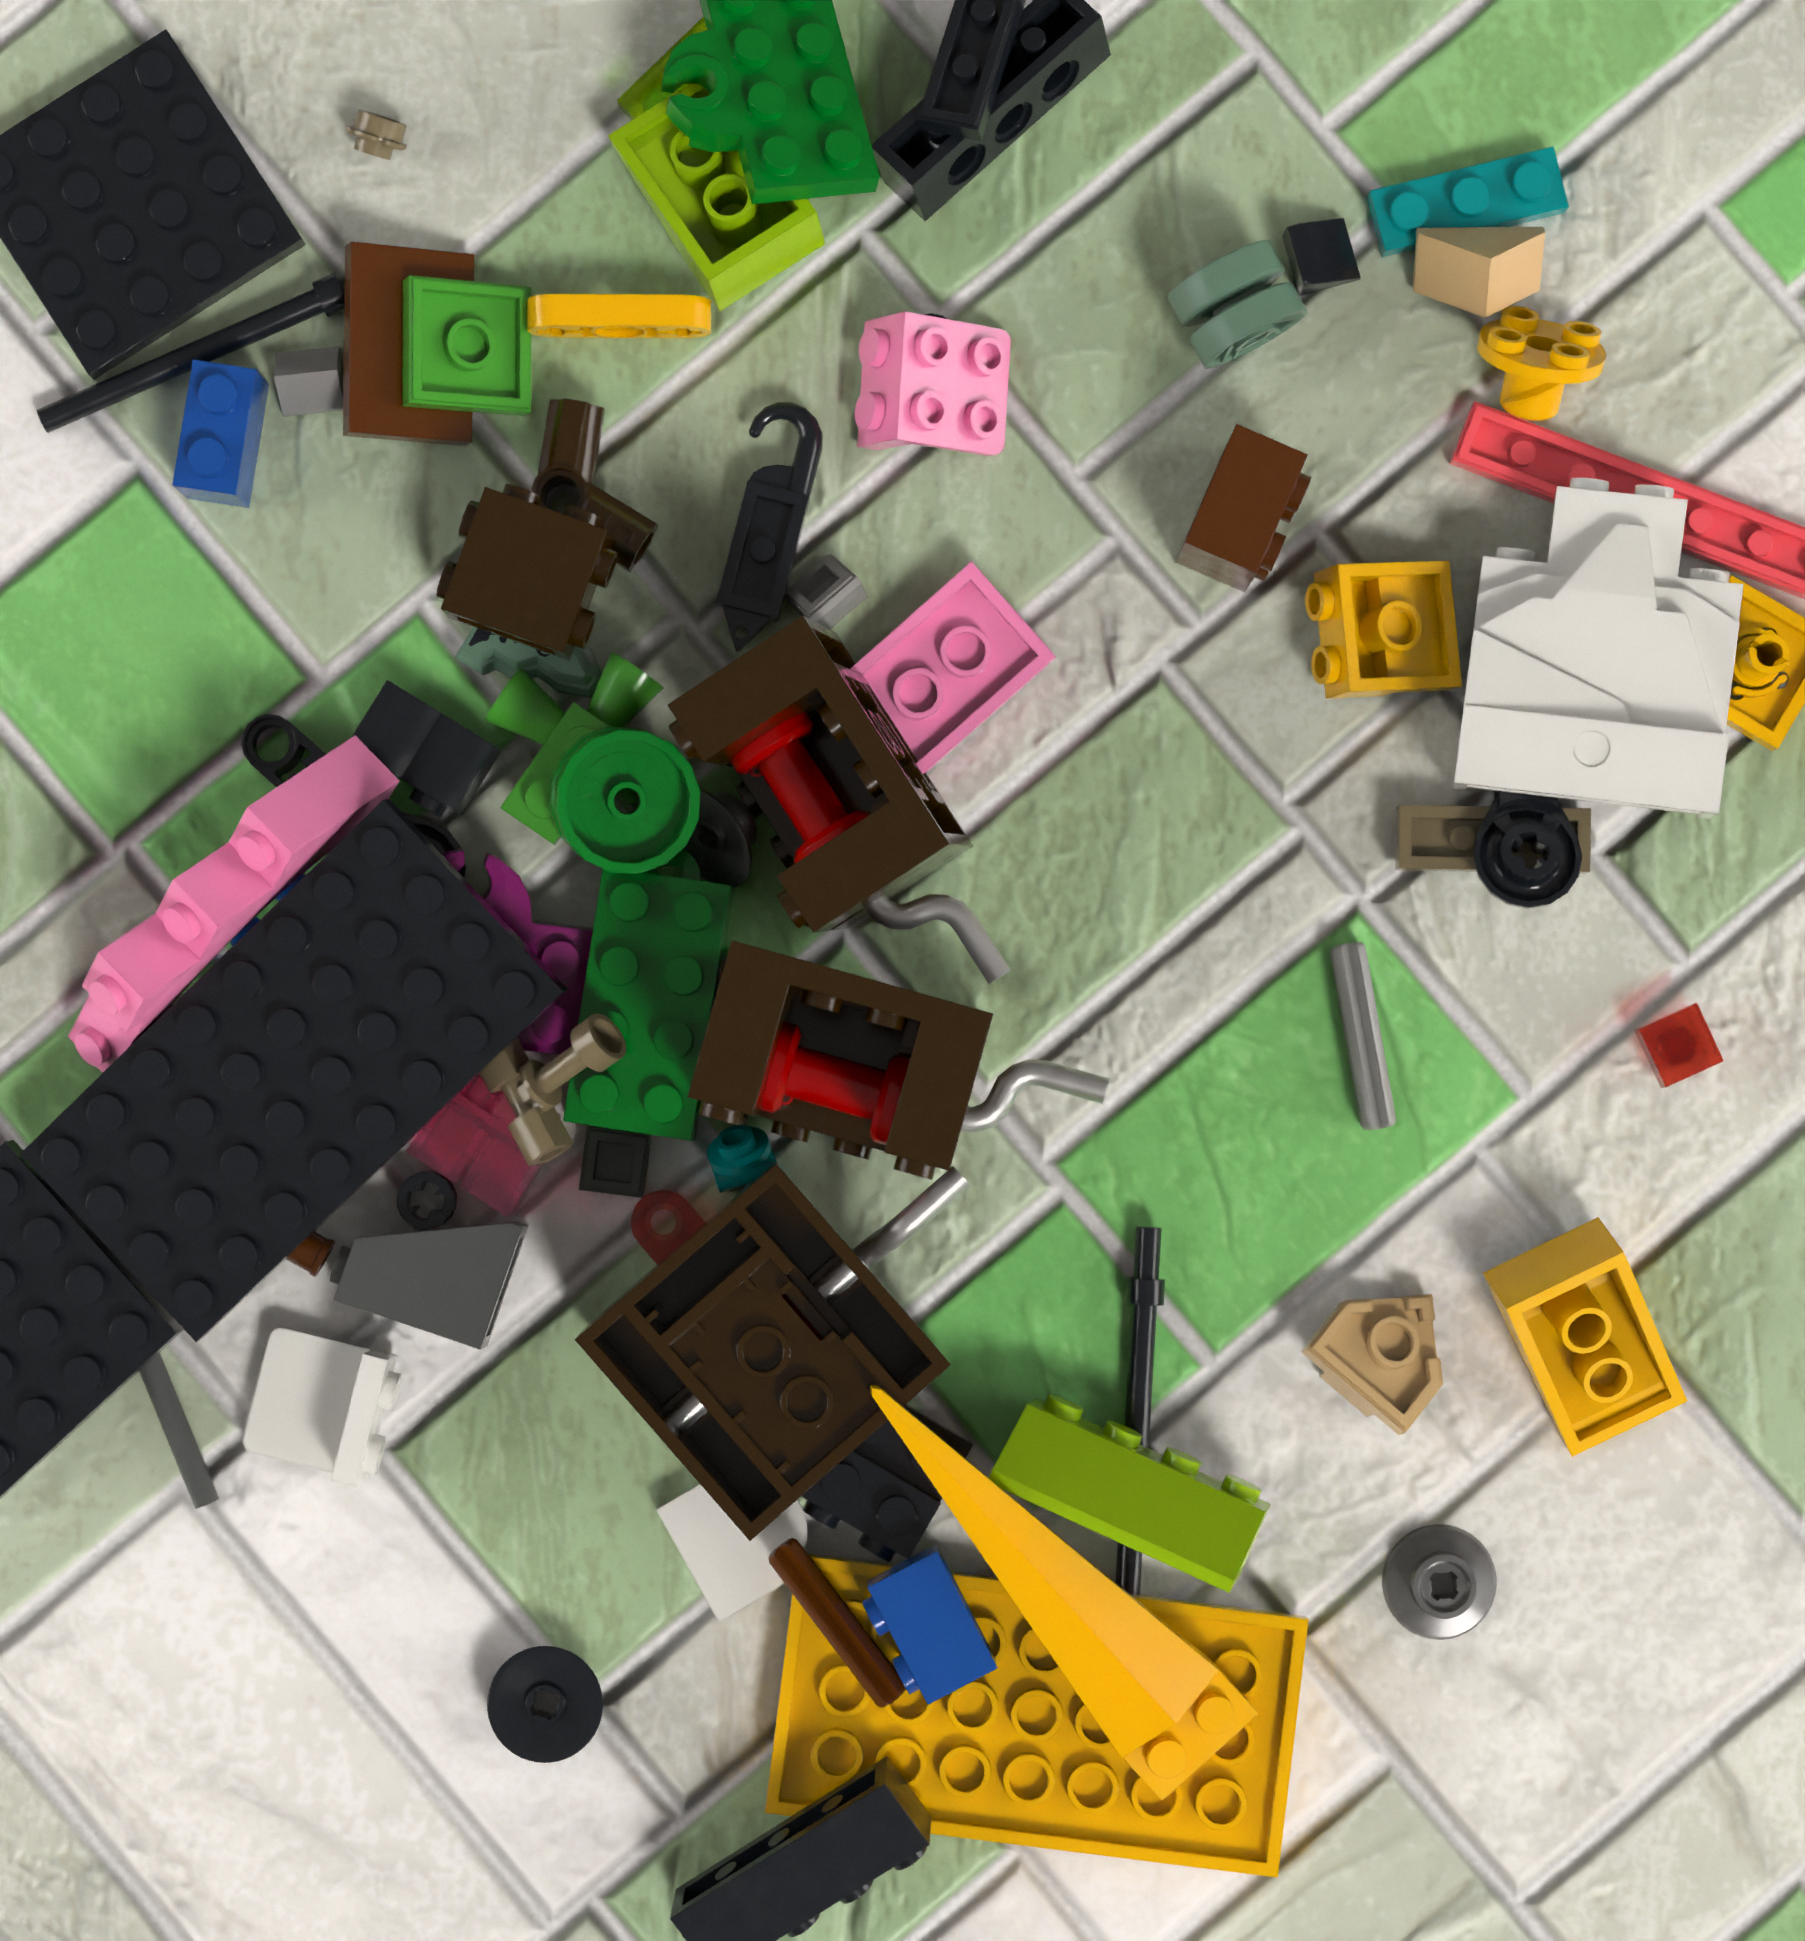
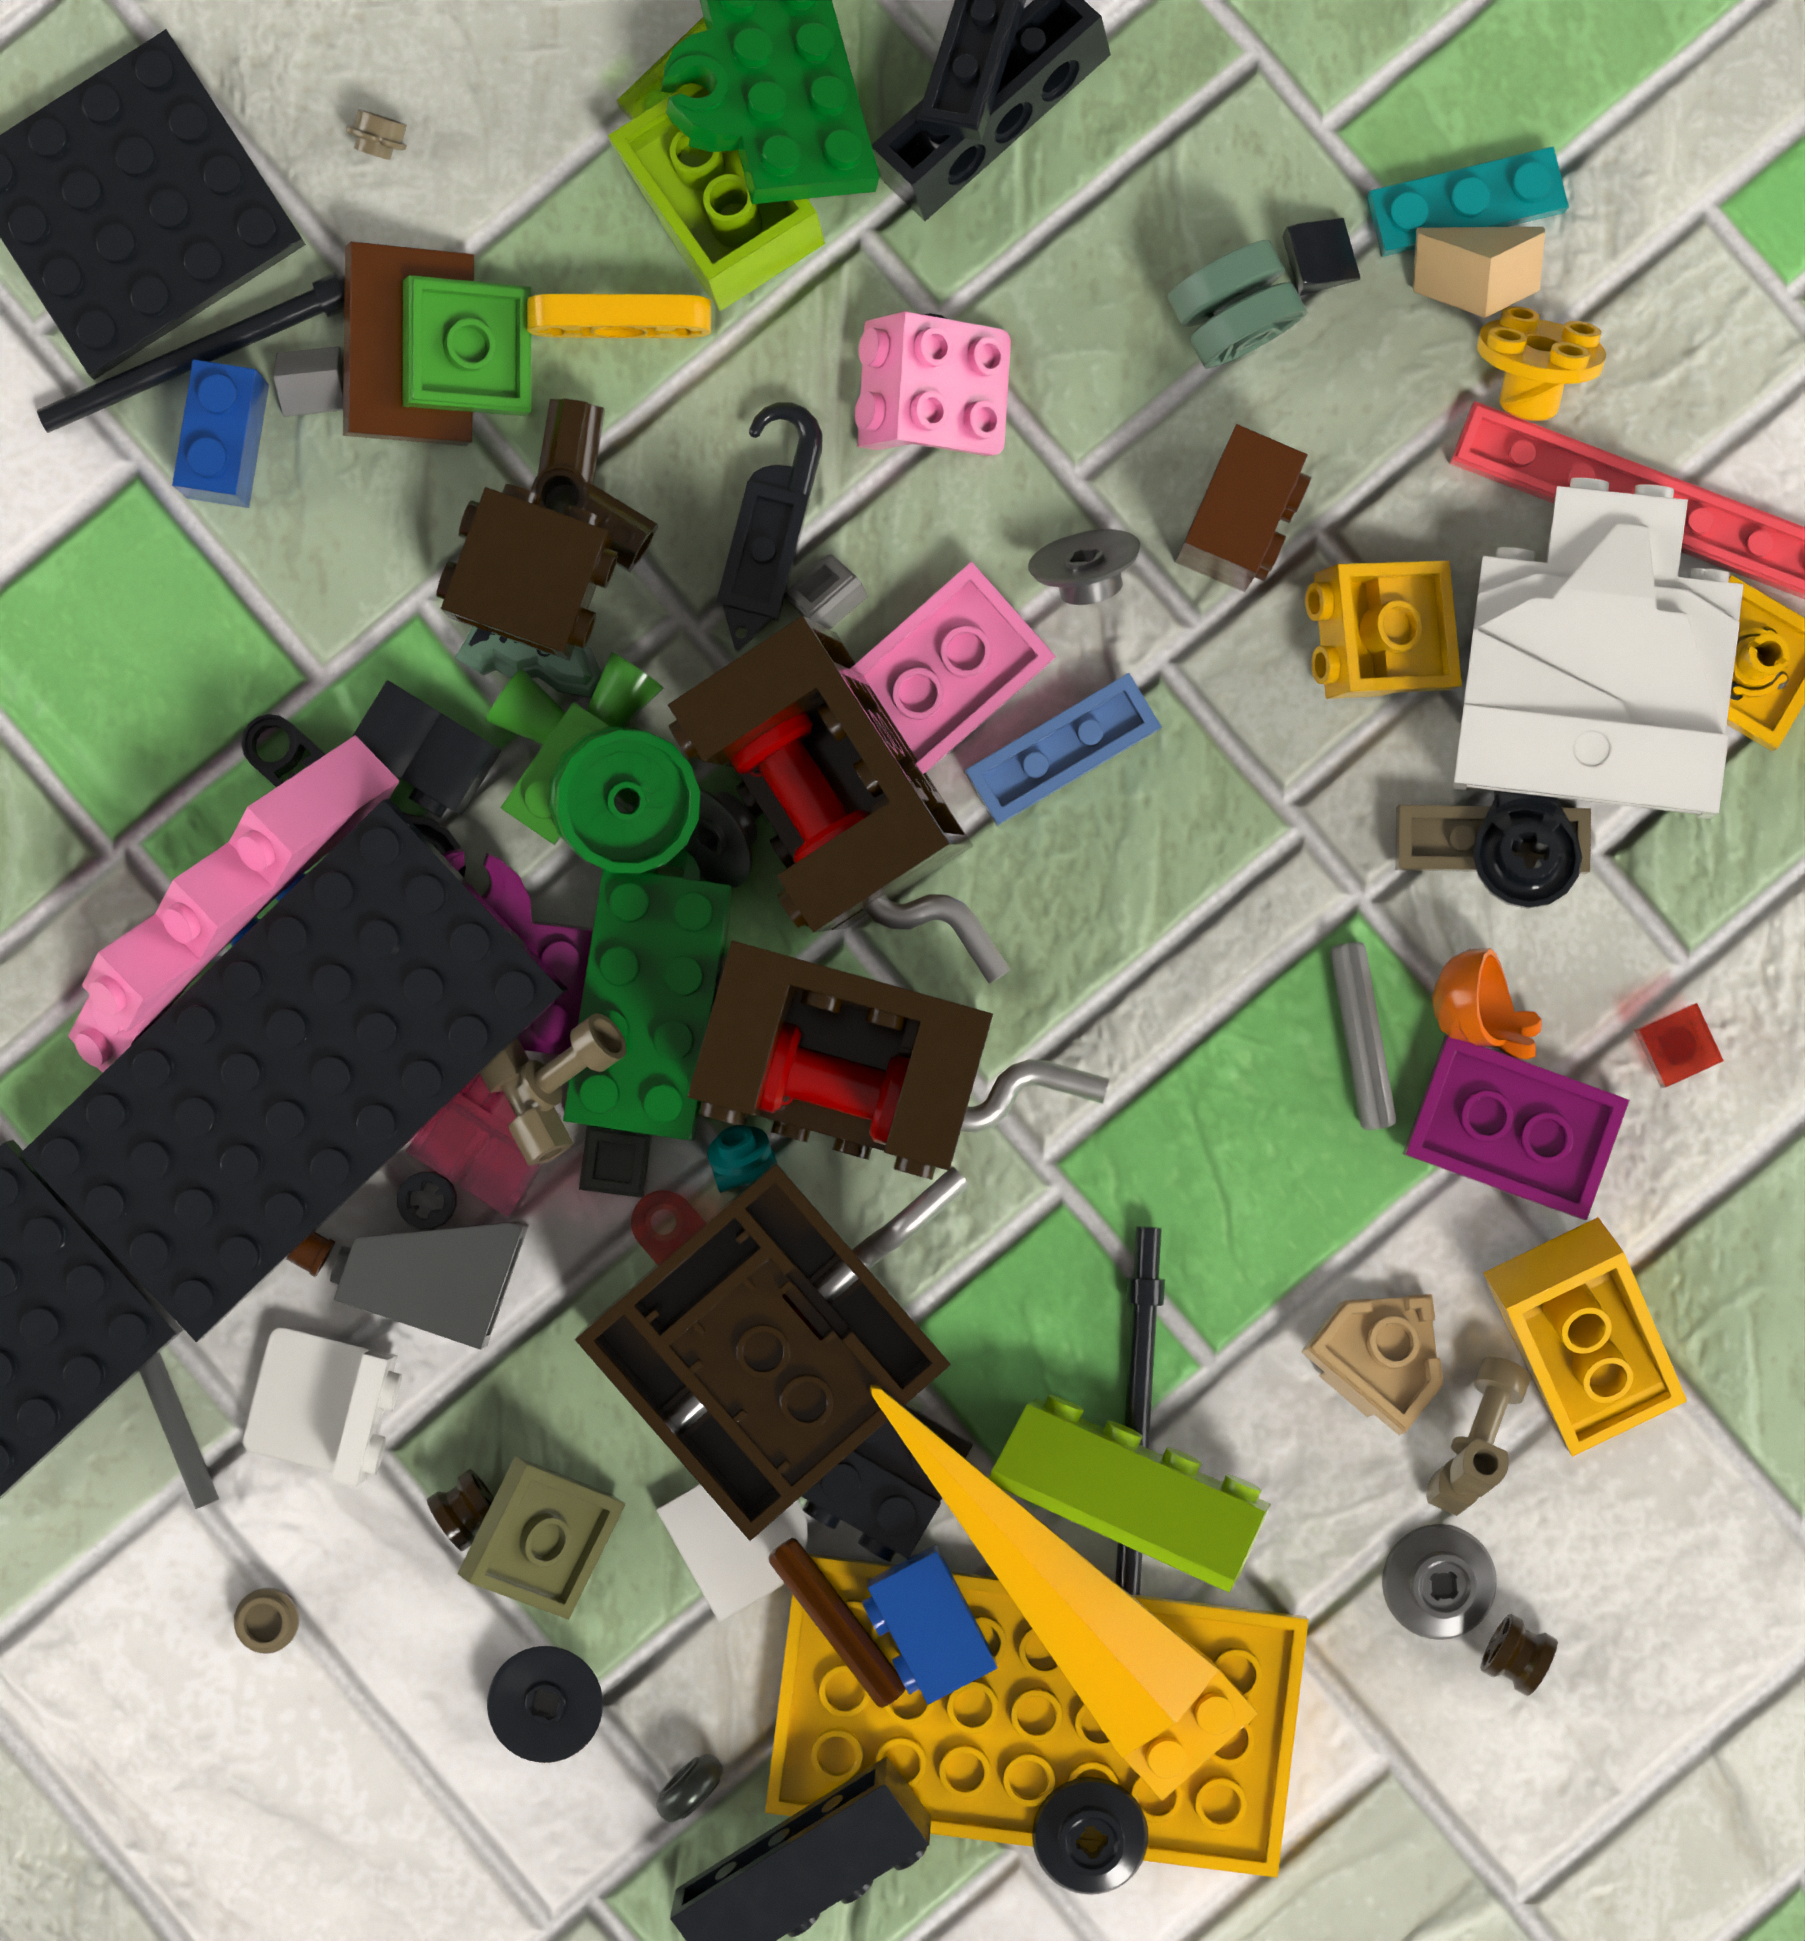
none -> dark tan plate [234,1588,299,1654]
none -> dark brown wheel [427,1469,494,1551]
none -> olive plate [457,1456,626,1620]
none -> pearl dark grey piece [656,1754,723,1822]
none -> medium blue plate [964,673,1162,826]
none -> flat silver piece [1028,529,1140,605]
none -> black piece [1032,1777,1148,1895]
none -> magenta plate [1403,1035,1630,1220]
none -> dark tan bar [1426,1357,1531,1516]
none -> orange piece [1432,948,1542,1060]
none -> dark brown wheel [1480,1614,1558,1696]

